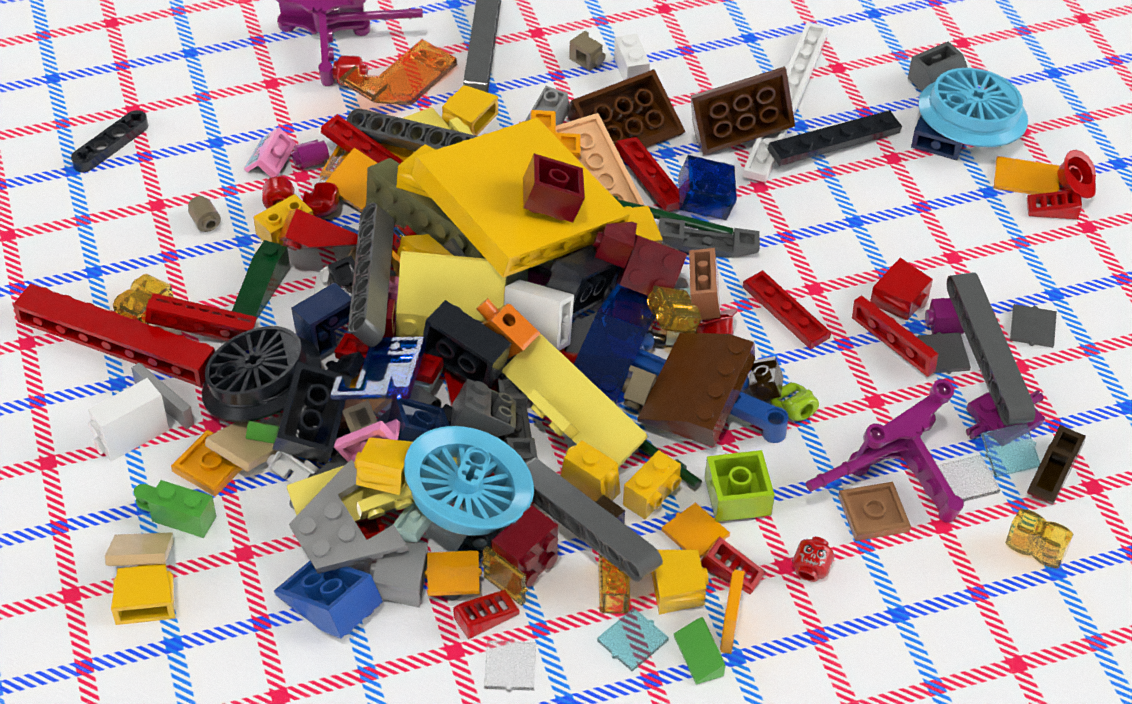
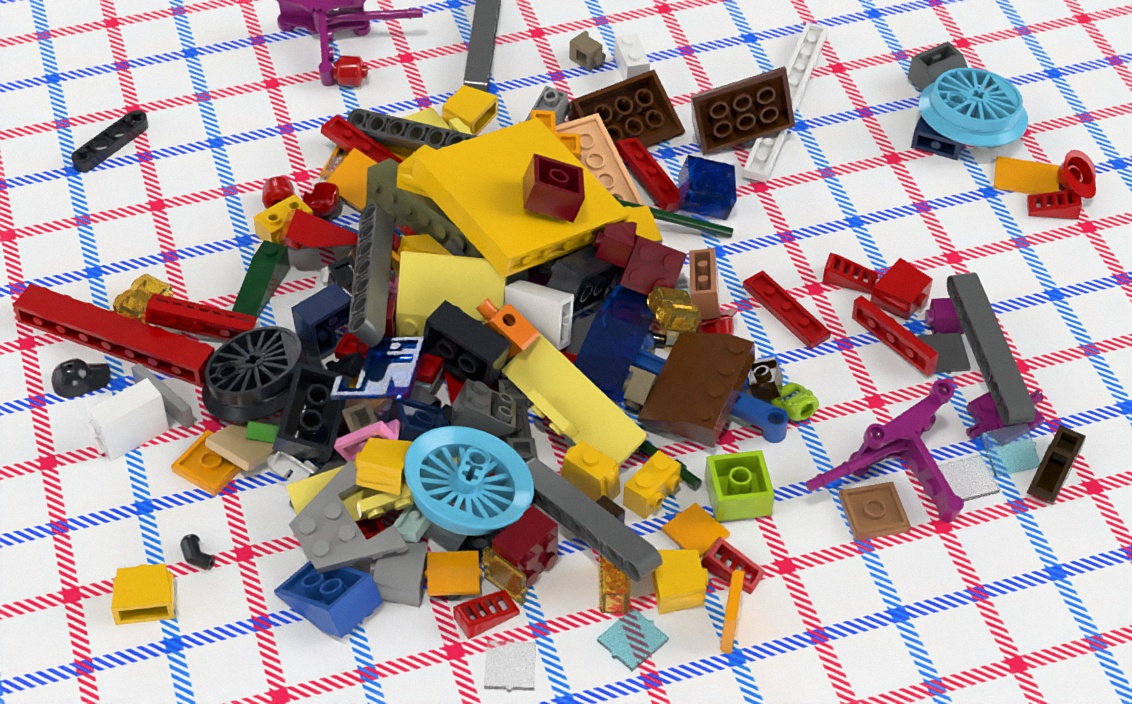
tan tile [105,532,174,566] -> none
bright green brick [134,480,217,538] -> none
dark tan brick [188,196,221,232] -> none
bright pink panel [244,127,296,178] -> none
magenta brick [291,140,329,169] -> none
clear orange windscreen [339,39,458,105] -> none
dark grey slope [659,217,760,257] -> none
bright green slope [674,617,725,685] -> none
black plate [767,110,902,166] -> none
red head [792,536,835,582] -> none
clear yellow brick [1005,509,1074,568] -> none
dark grey piece [1010,304,1057,348] -> none
none -> black cap [51,358,110,398]
none -> black arm [180,534,215,570]
none -> red slope [822,253,879,294]

